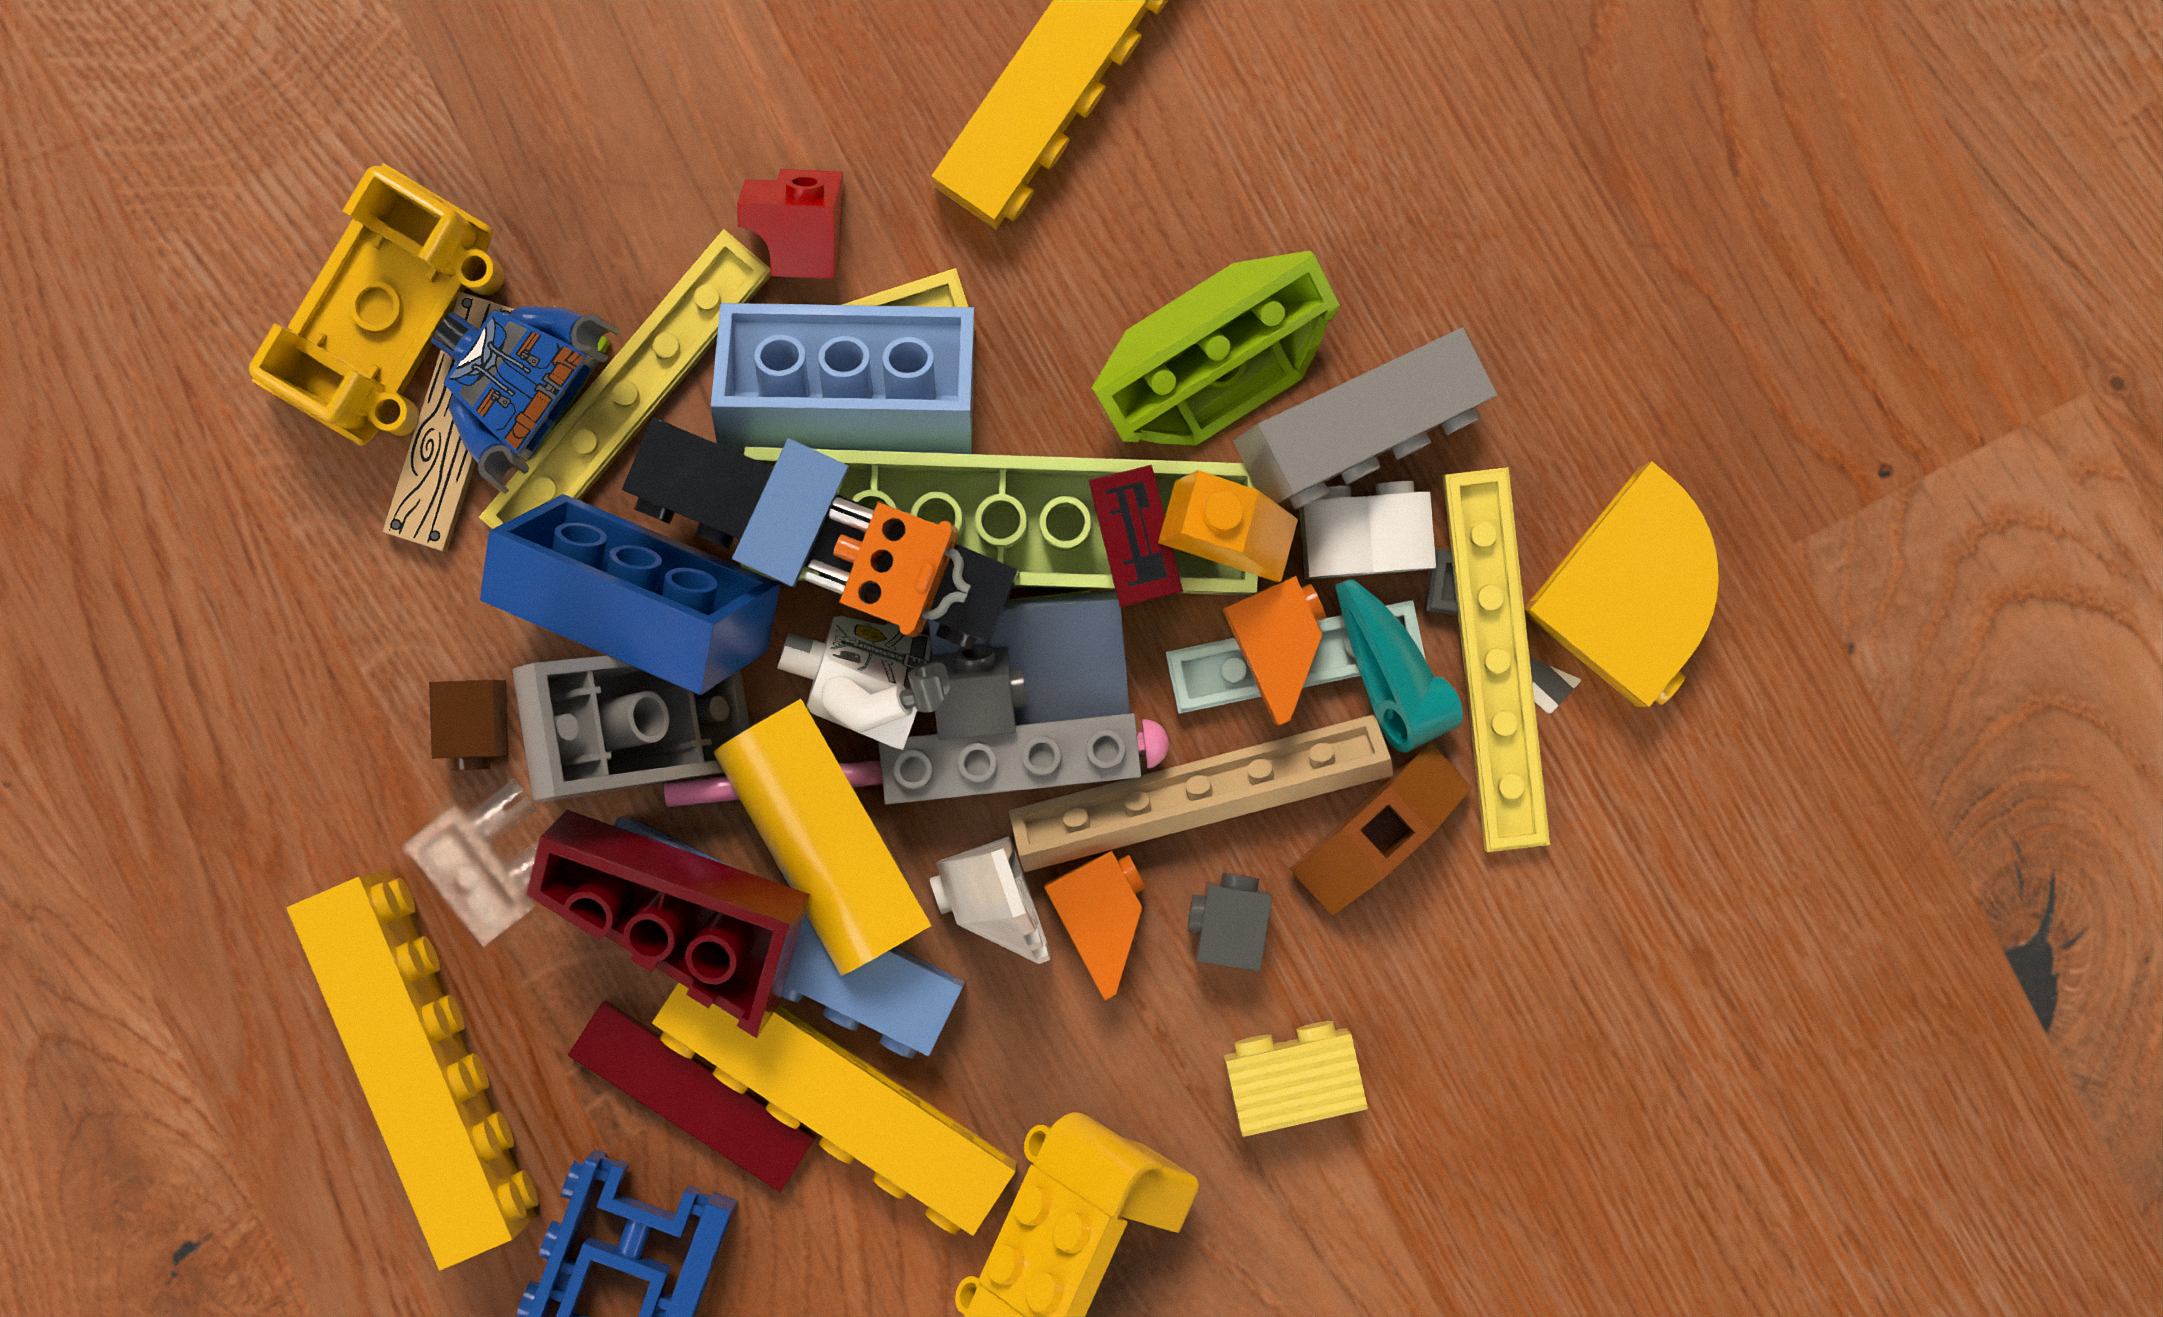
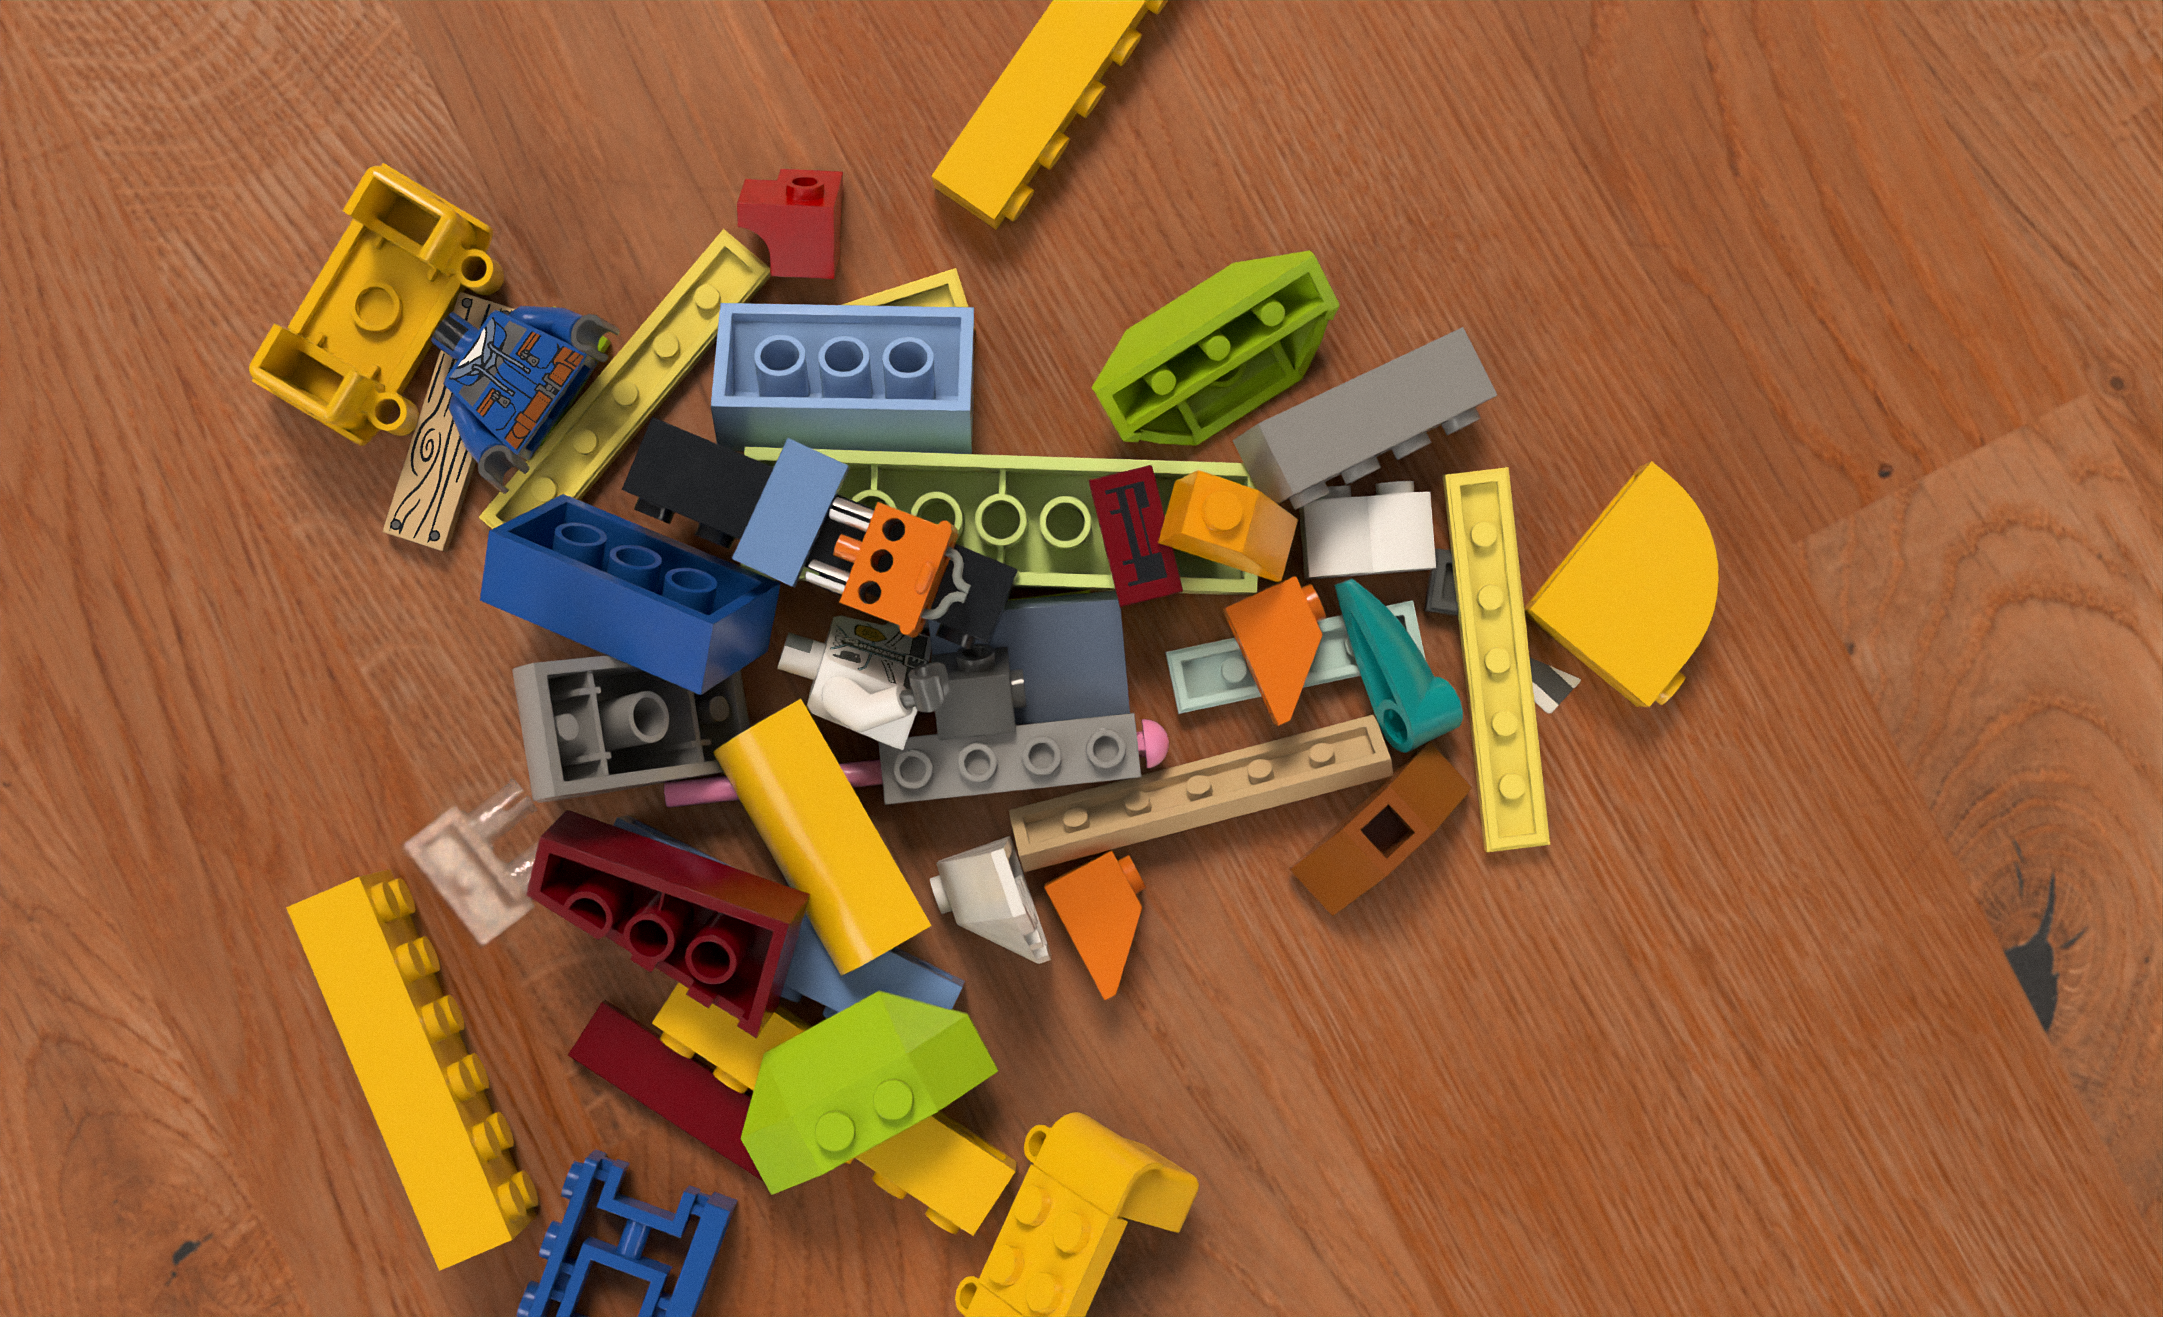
reddish brown brick [429,679,508,771] -> none
dark grey brick [1187,872,1272,971] -> none
light yellow brick [1223,1021,1368,1137] -> none
none -> lime wedge [741,990,999,1195]

